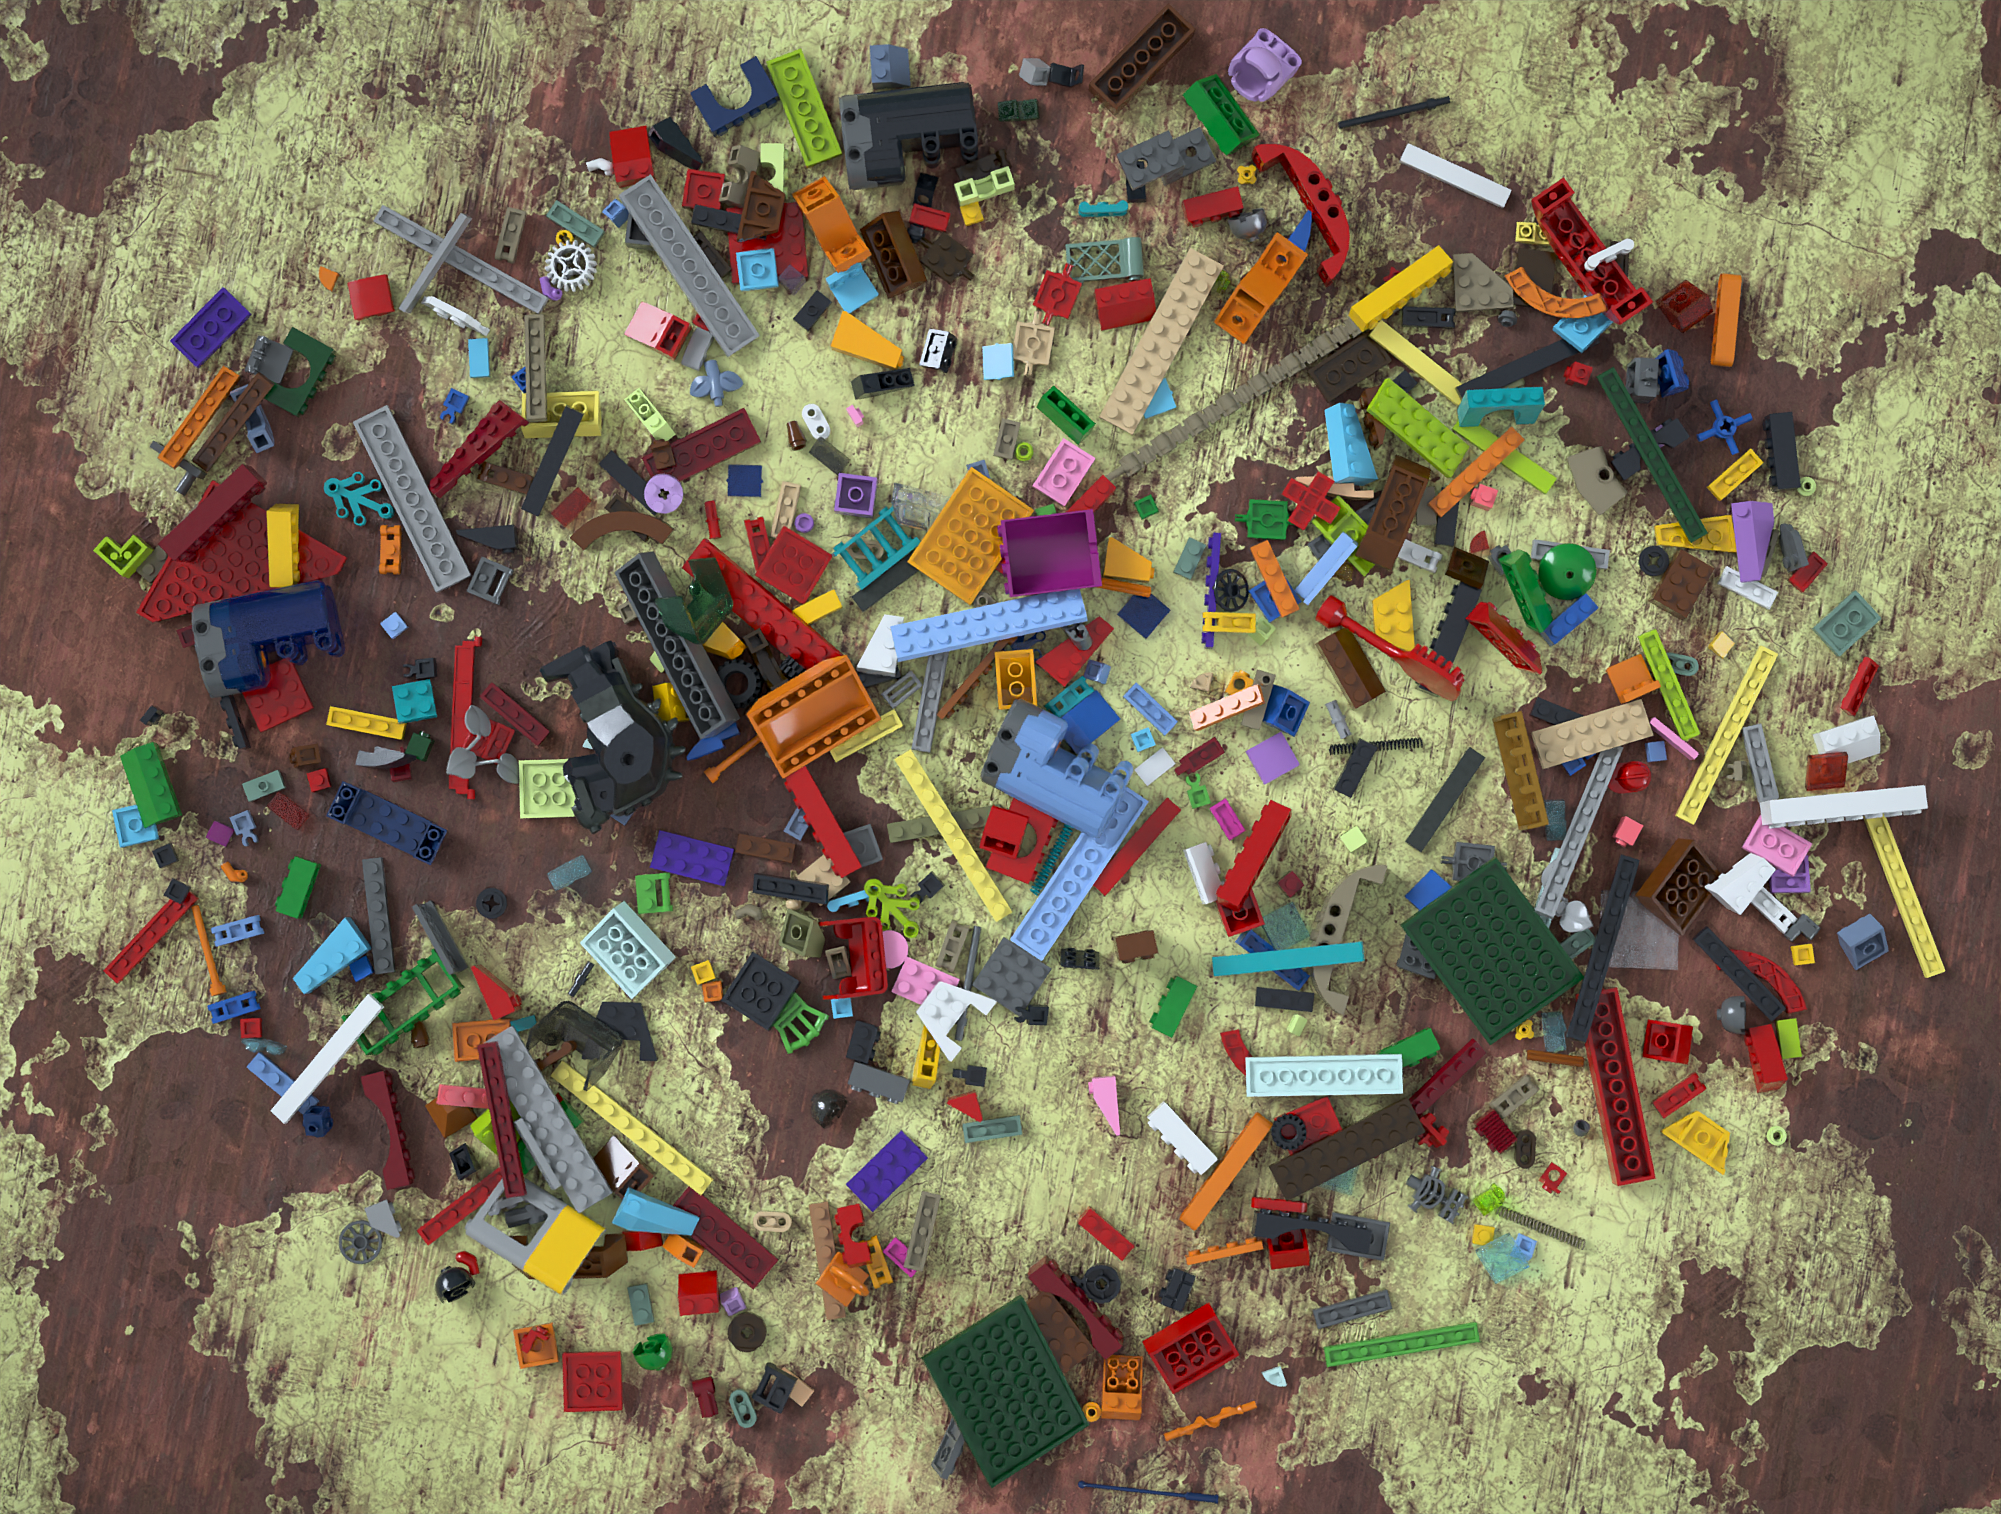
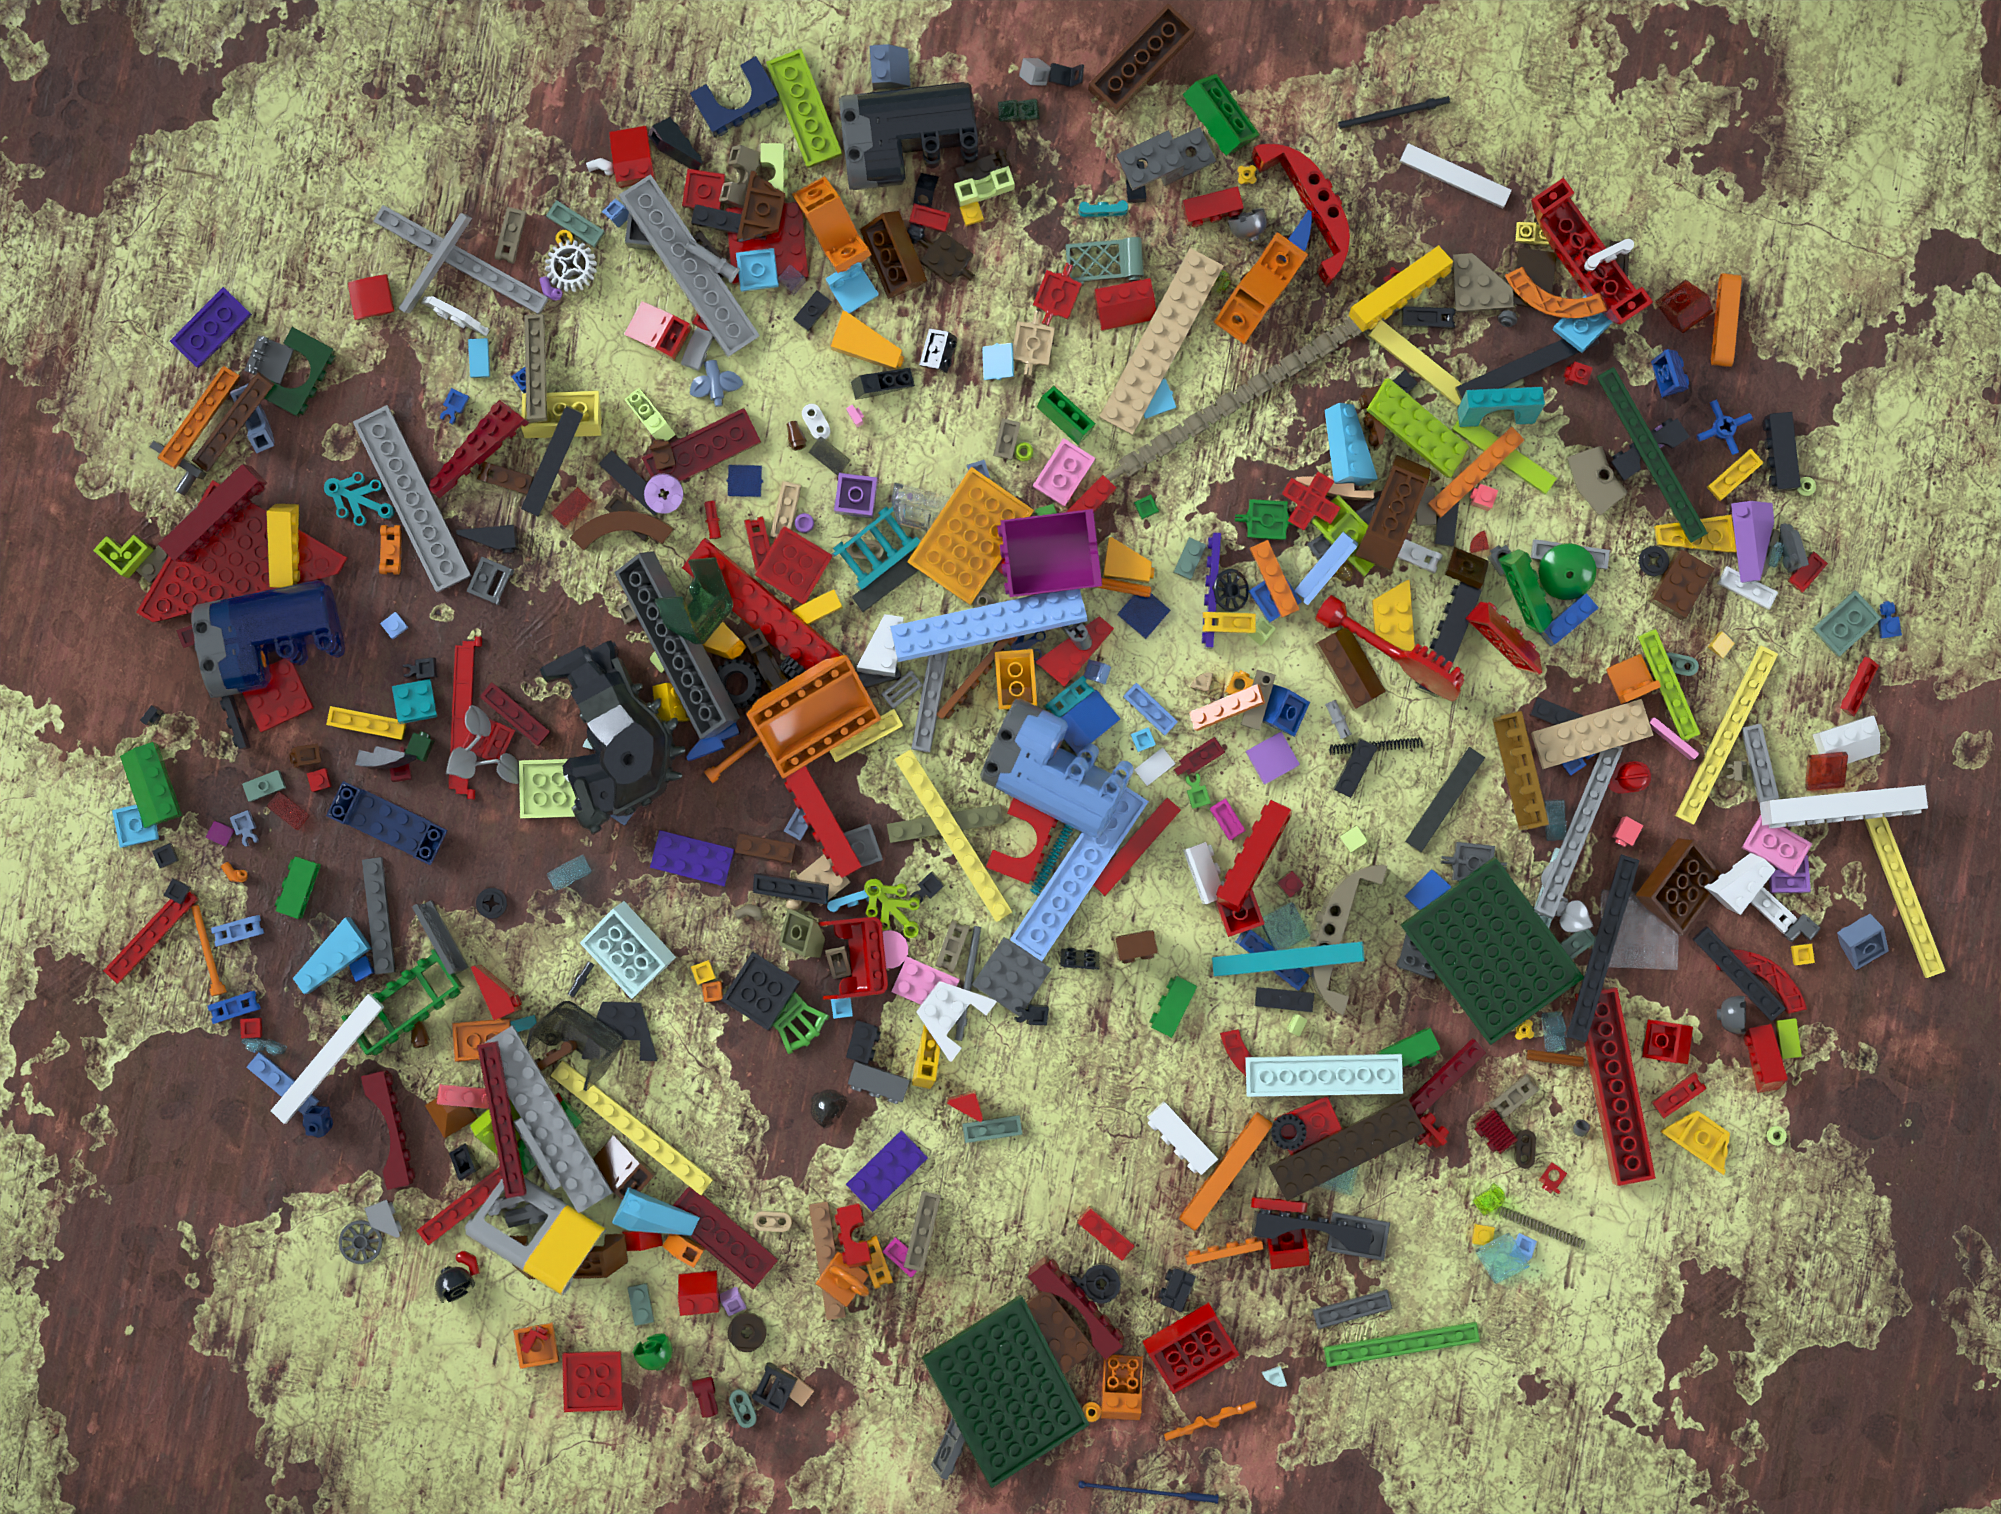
orange tile [319,266,339,292] -> none
bright green plate [635,873,673,914] -> none
black plate [952,1065,987,1087] -> none
red slope [979,805,1029,860] -> none
bright pink slope [1088,1076,1120,1135] -> none
lavender piece [1228,28,1302,102] -> none
dark brown plate [1307,330,1392,403] -> none
dark grey piece [1406,1166,1469,1225] -> none
dark grey hinge [1626,358,1661,404] -> none
medium blue slope [1645,741,1667,762] -> none
none -> light grey pin [684,238,740,283]
none -> clear light blue tile [1769,542,1784,567]
none -> blue plate [1878,601,1902,639]

